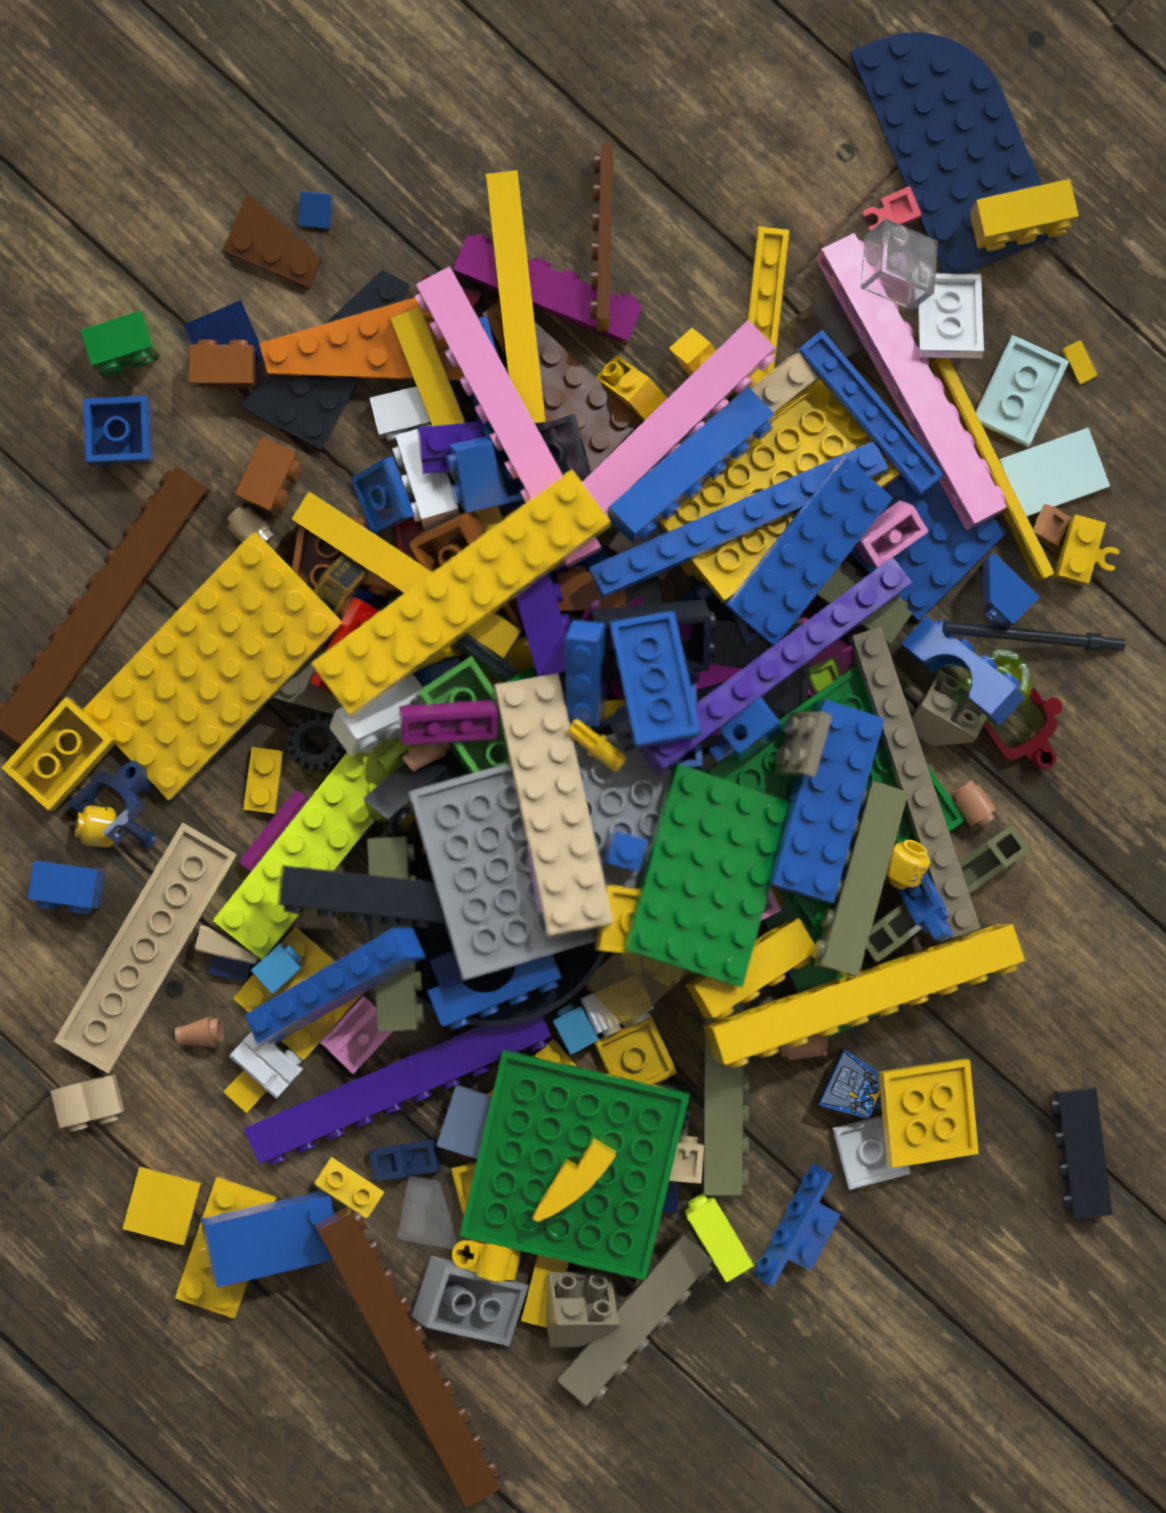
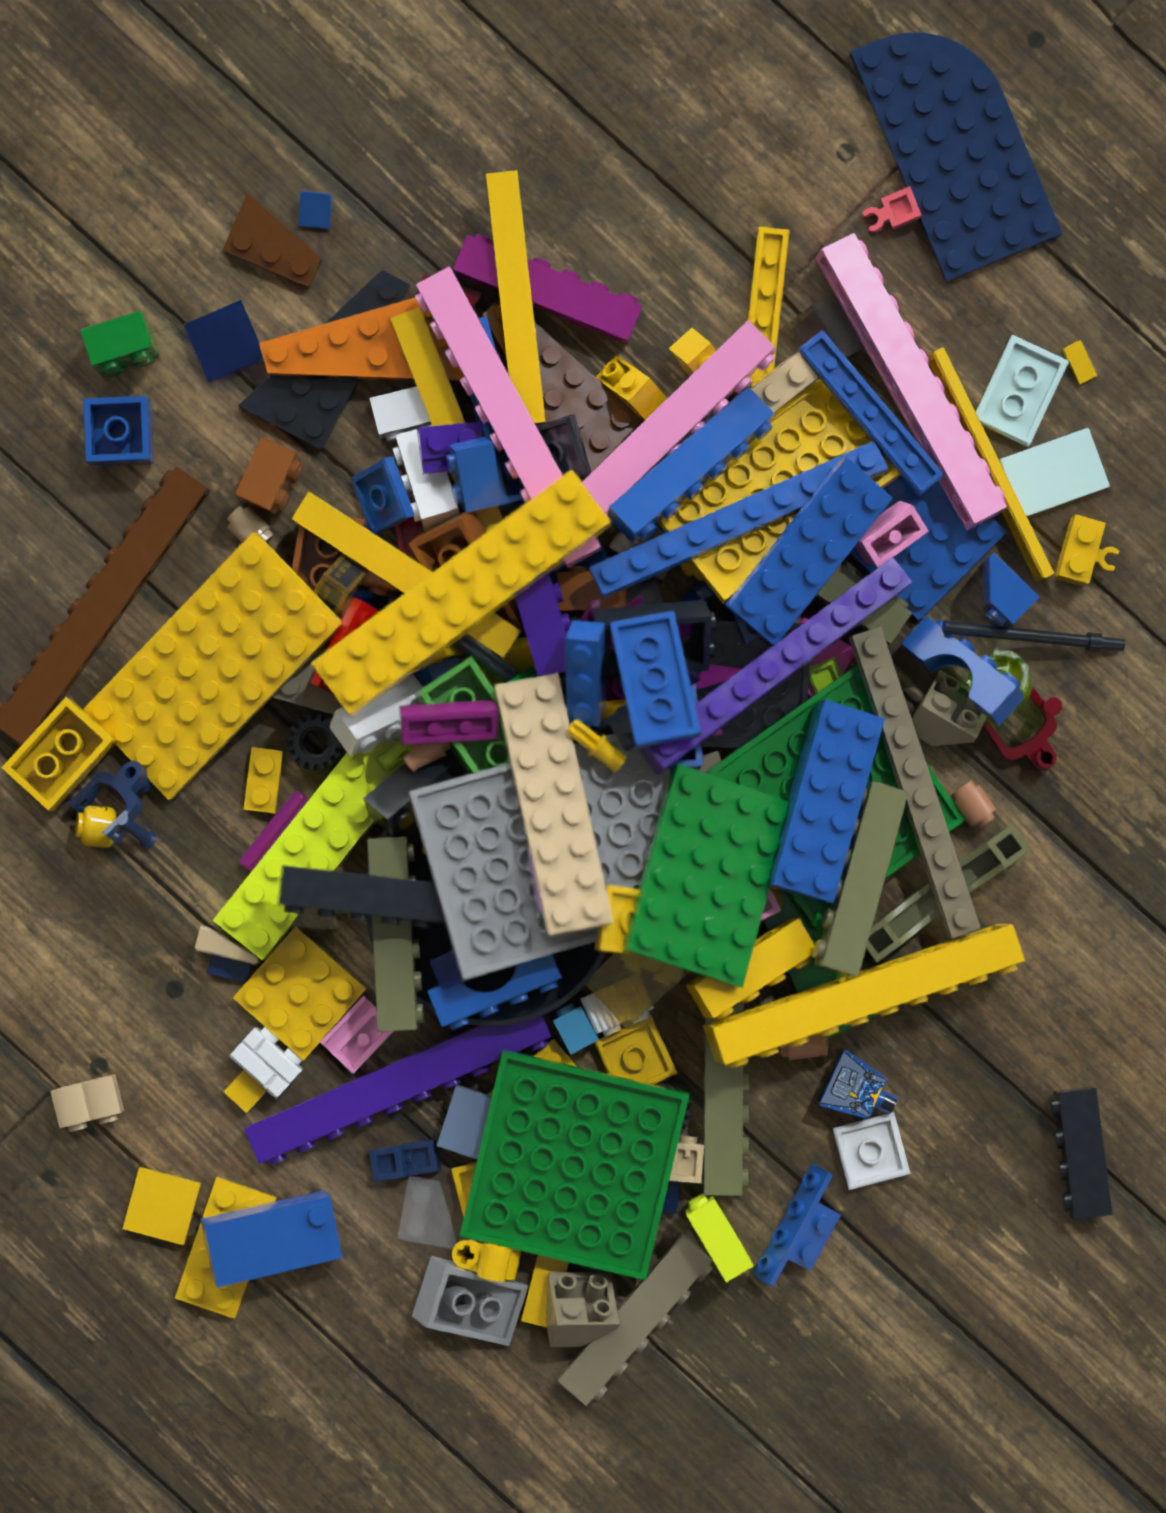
blue brick [28,861,106,914] -> none
tan plate [54,823,238,1074] -> none
nougat cone [175,1016,224,1047] -> none
dark orange brick [189,340,256,388] -> none
blue brick [245,928,425,1044] -> none
dark azure brick [251,944,303,994] -> none
yellow bracket [315,1157,384,1218] -> none
reddish brown brick [315,1207,501,1508] -> none
yellow slope [533,1138,616,1222] -> none
reddish brown plate [590,143,614,331] -> none
blue brick [602,831,647,873] -> none
blue torso [709,697,782,765] -> none
dark tan plate [774,712,832,777] -> none
clear brick [860,218,938,310] -> none
yellow plate [878,1059,979,1168] -> none
yellow head [886,840,930,889] -> none
blue hinge [897,871,953,942] -> none
white plate [917,273,984,358] -> none
yellow brick [969,179,1079,251] -> none
nougat plate [1033,504,1071,546] -> none

